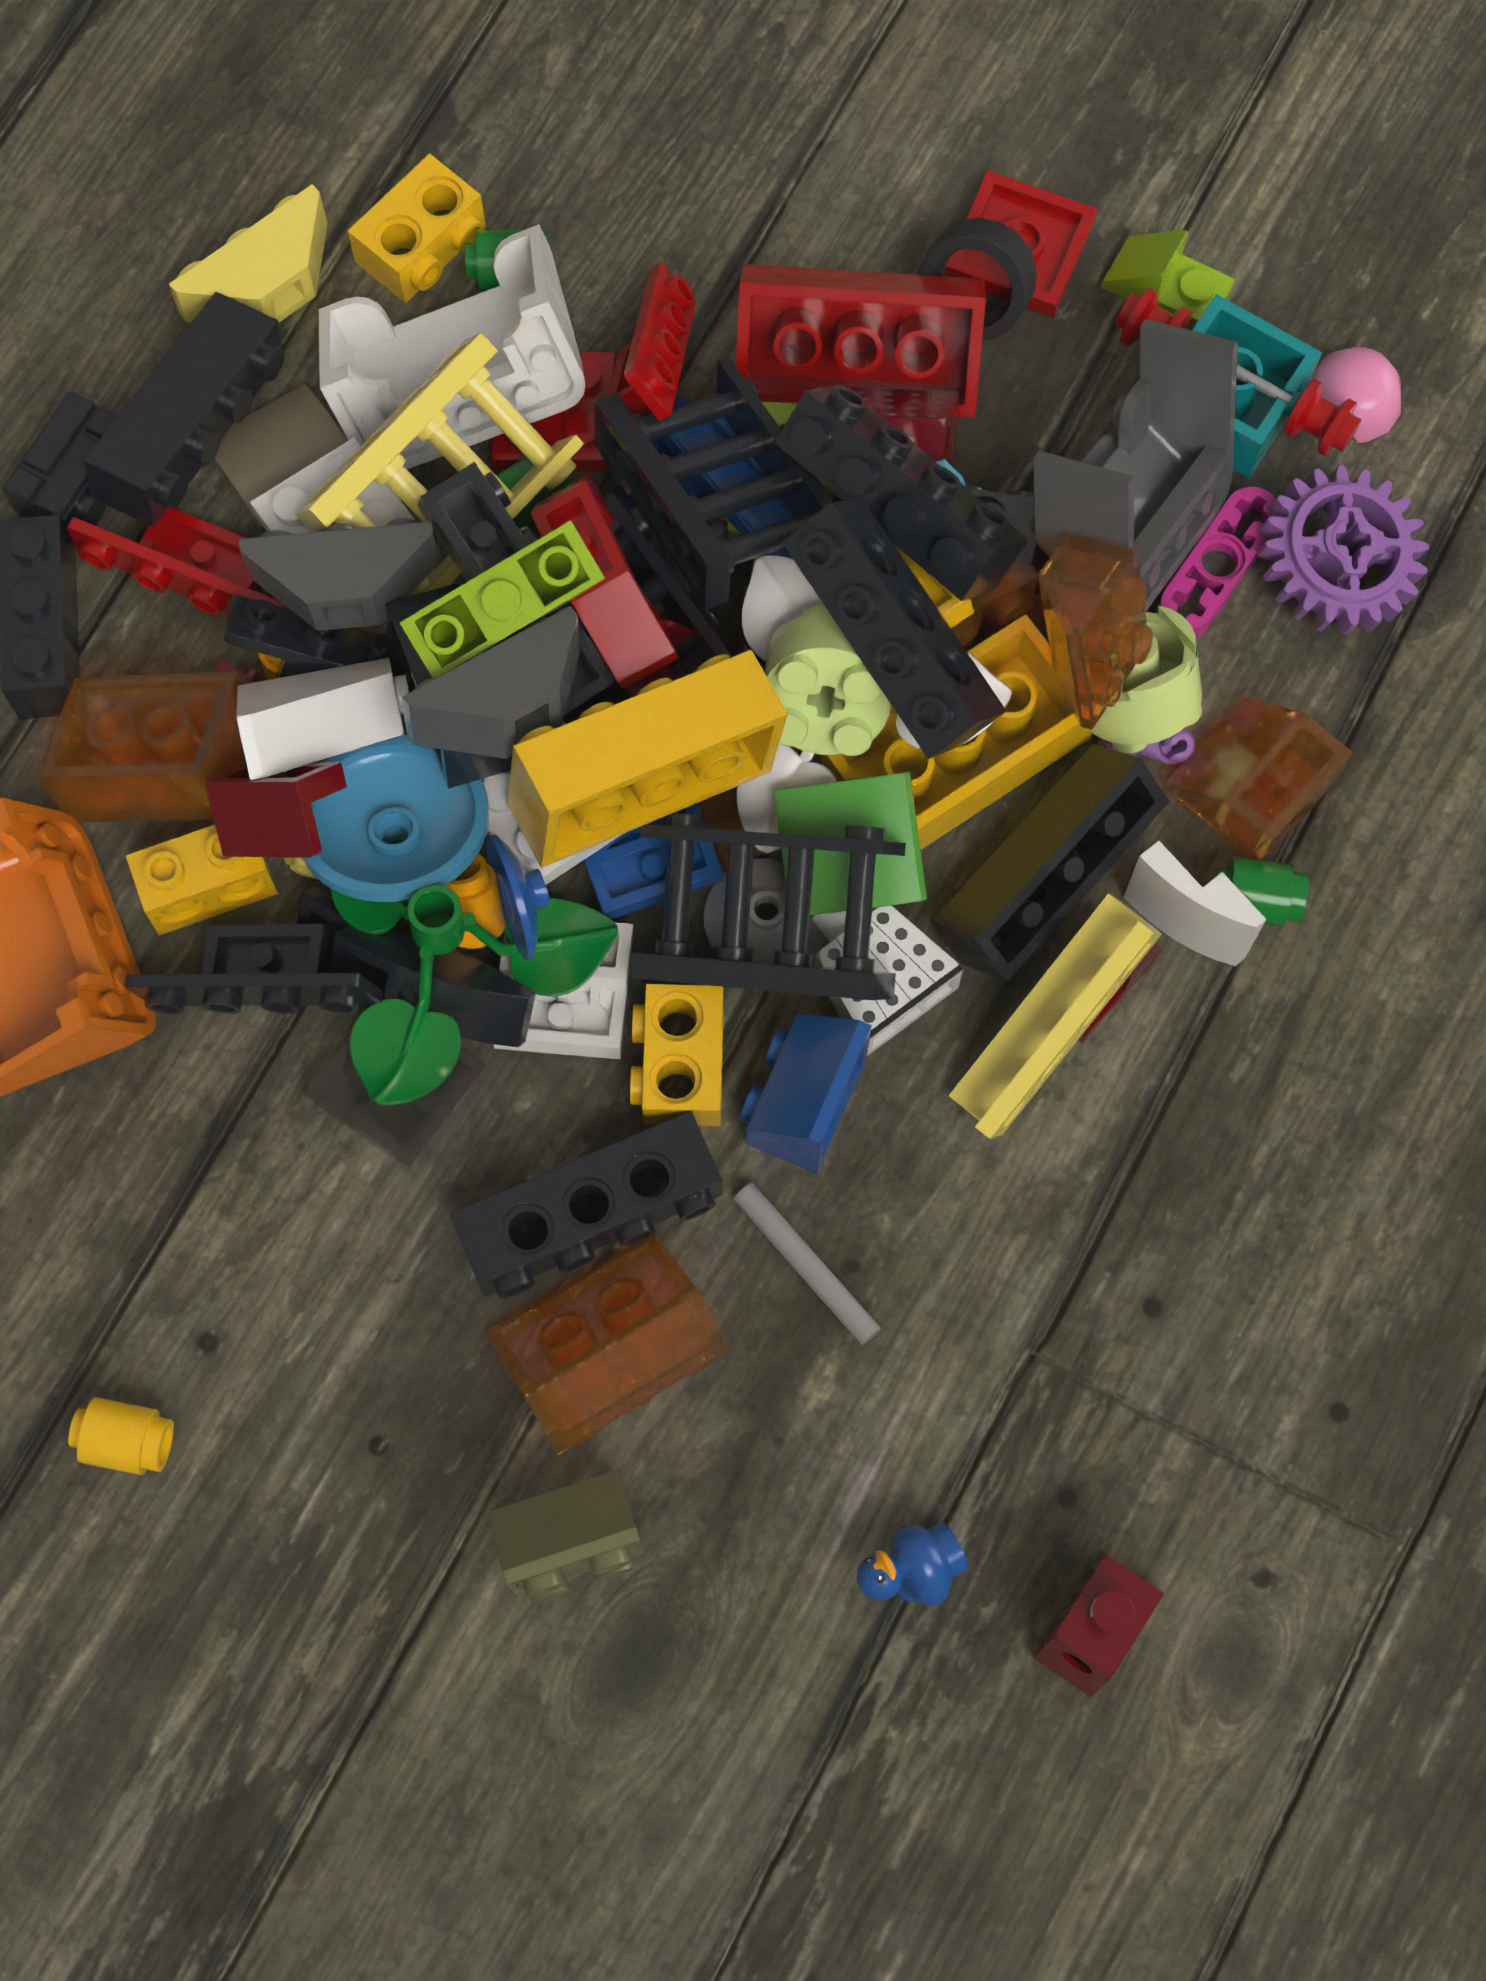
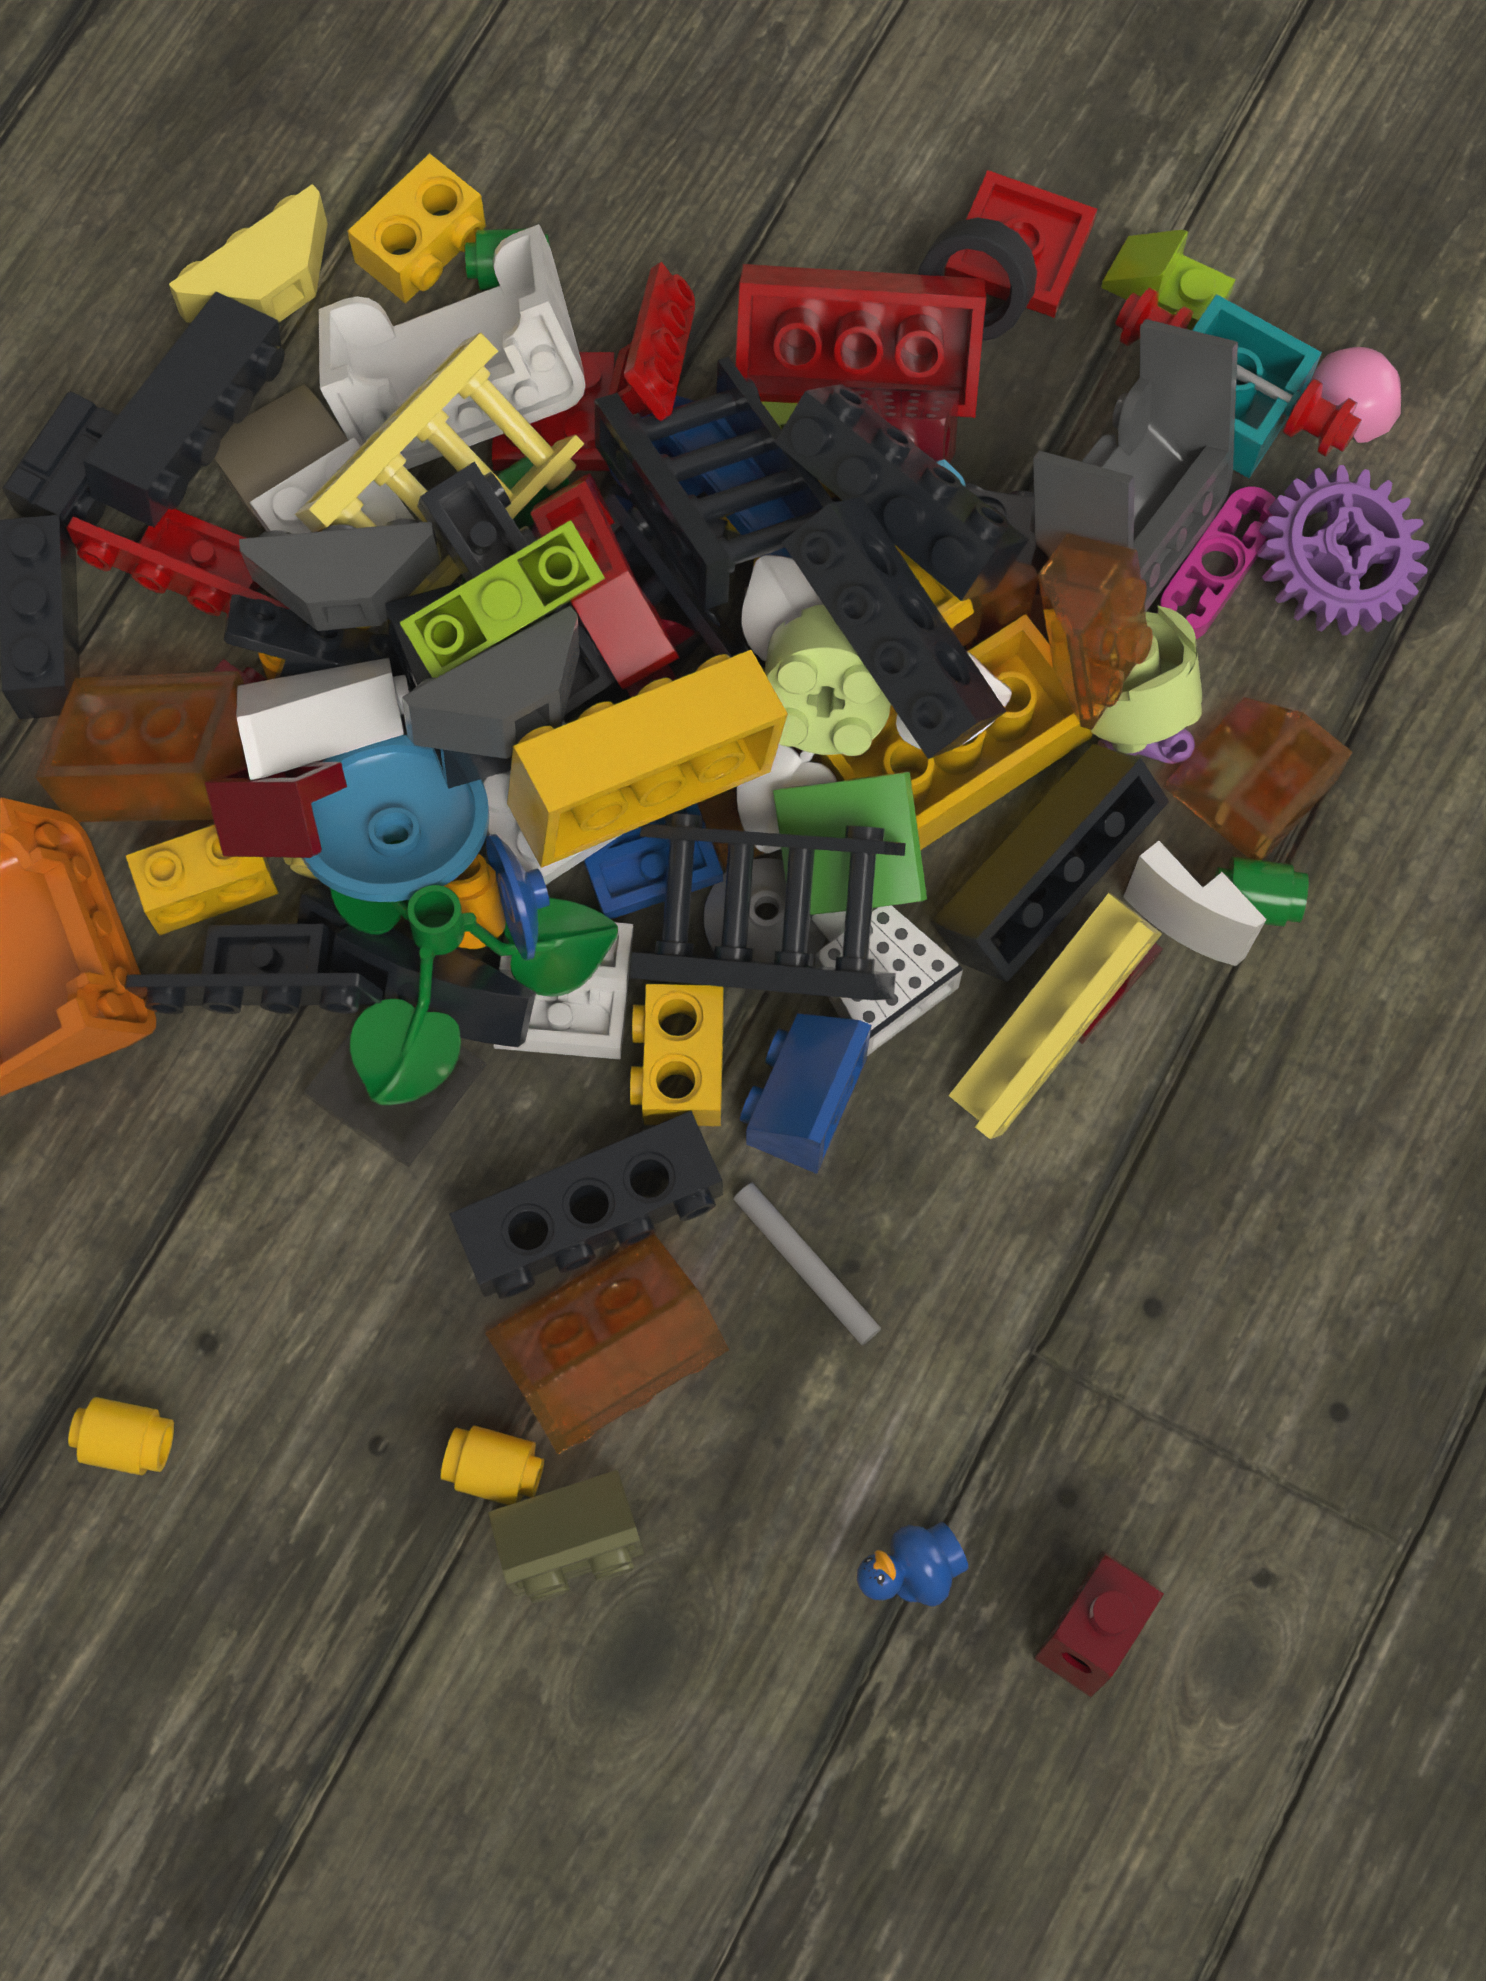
none -> yellow brick [441,1425,544,1505]

